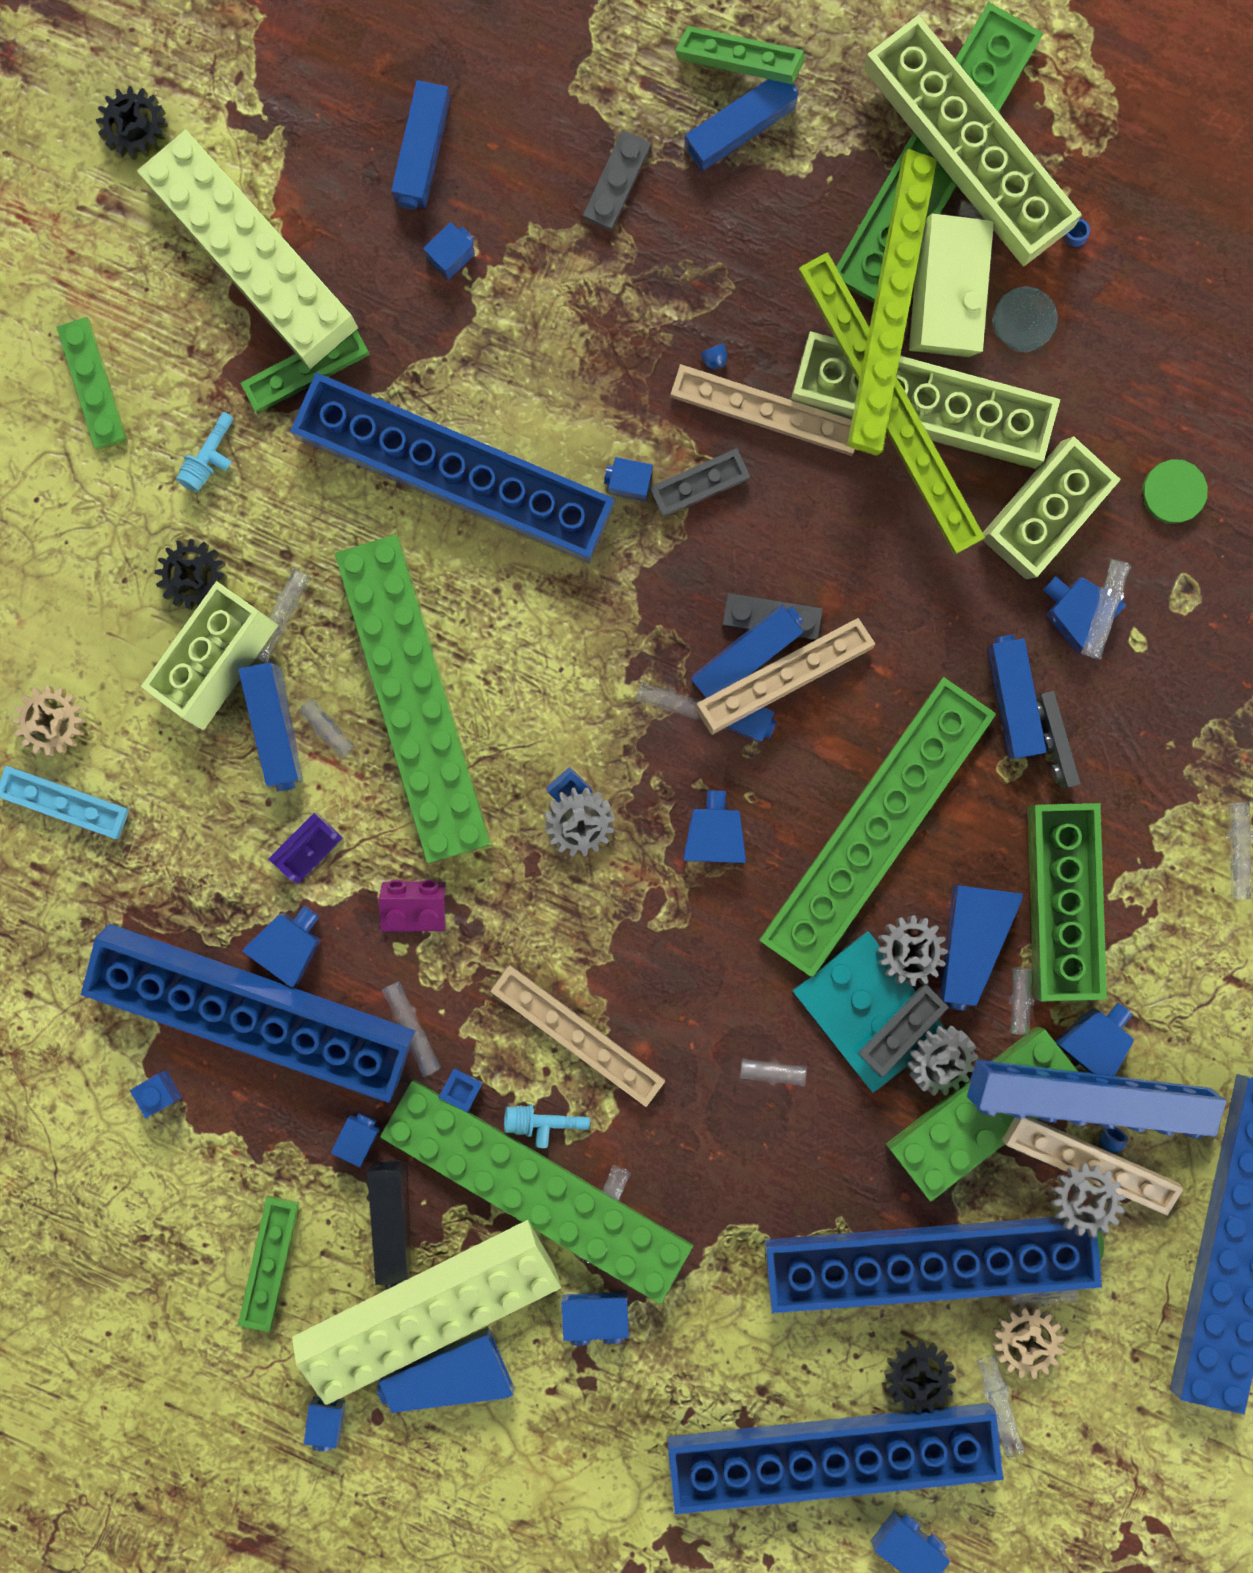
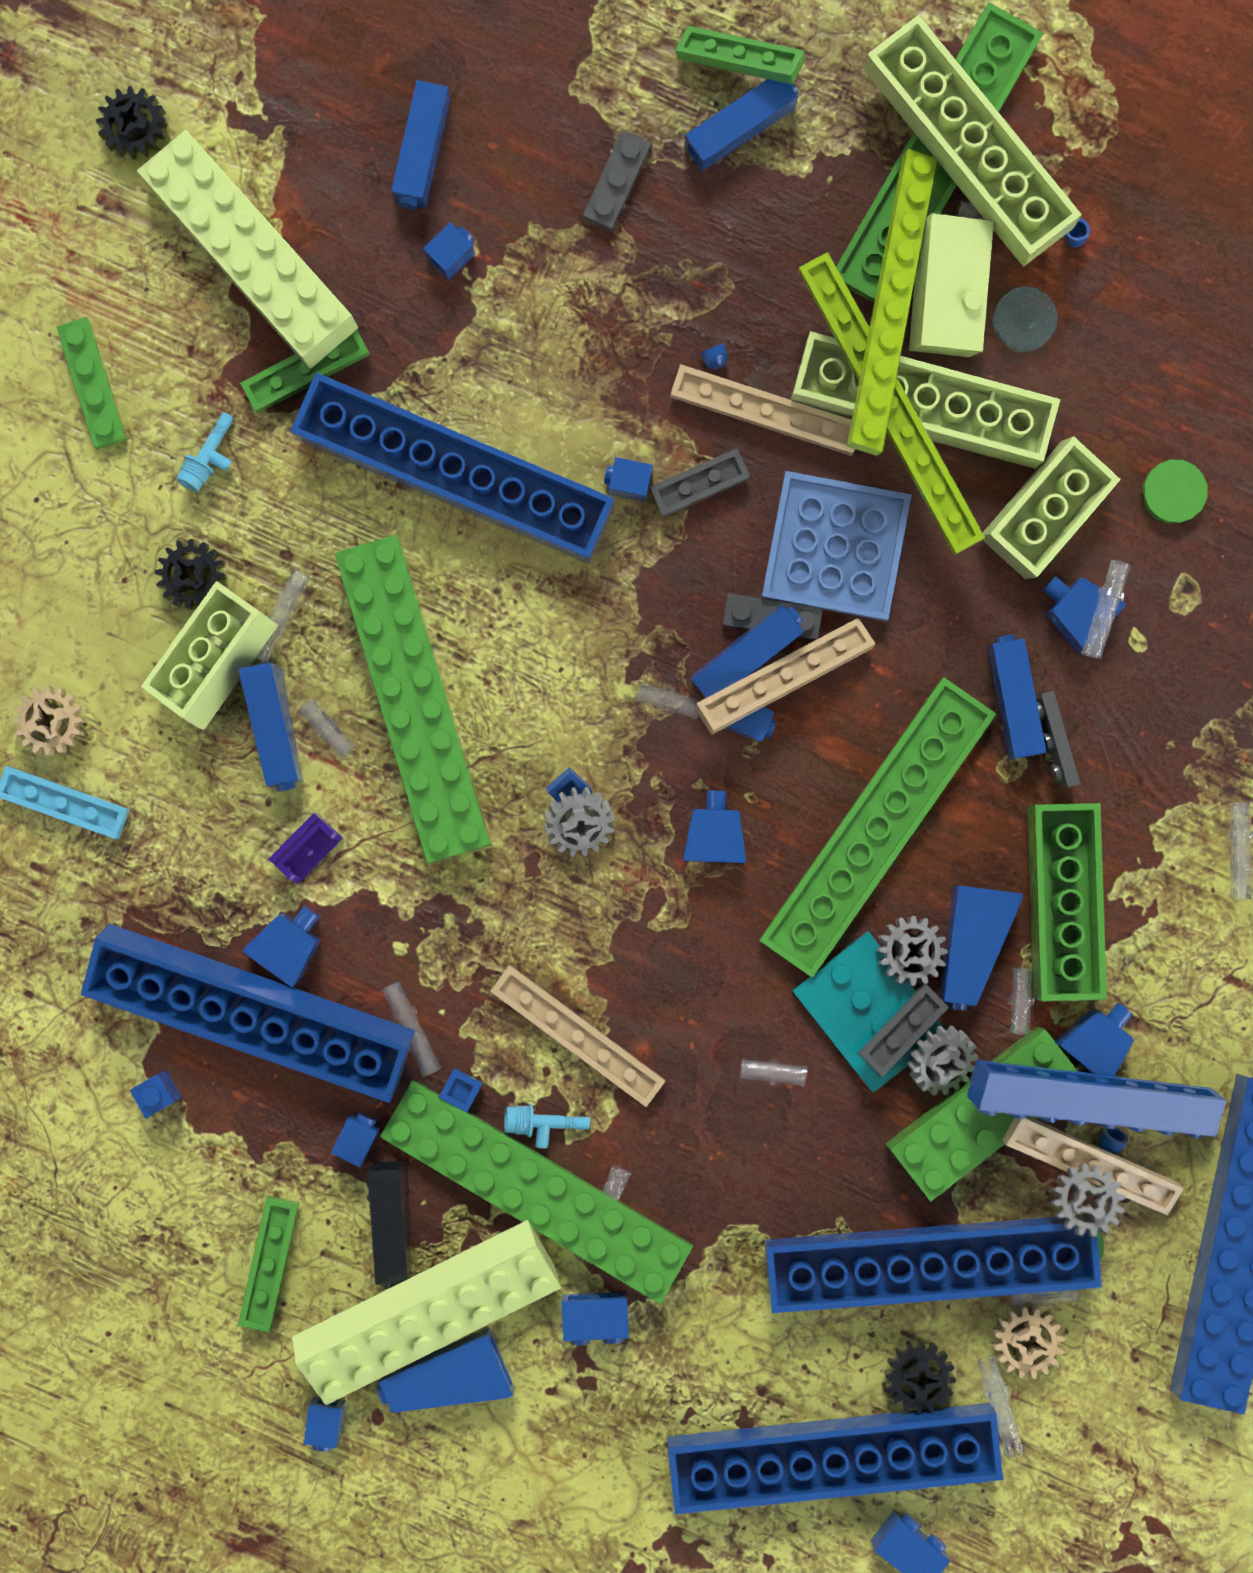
magenta bracket [379,880,446,931] -> none
none -> medium blue plate [761,471,912,622]

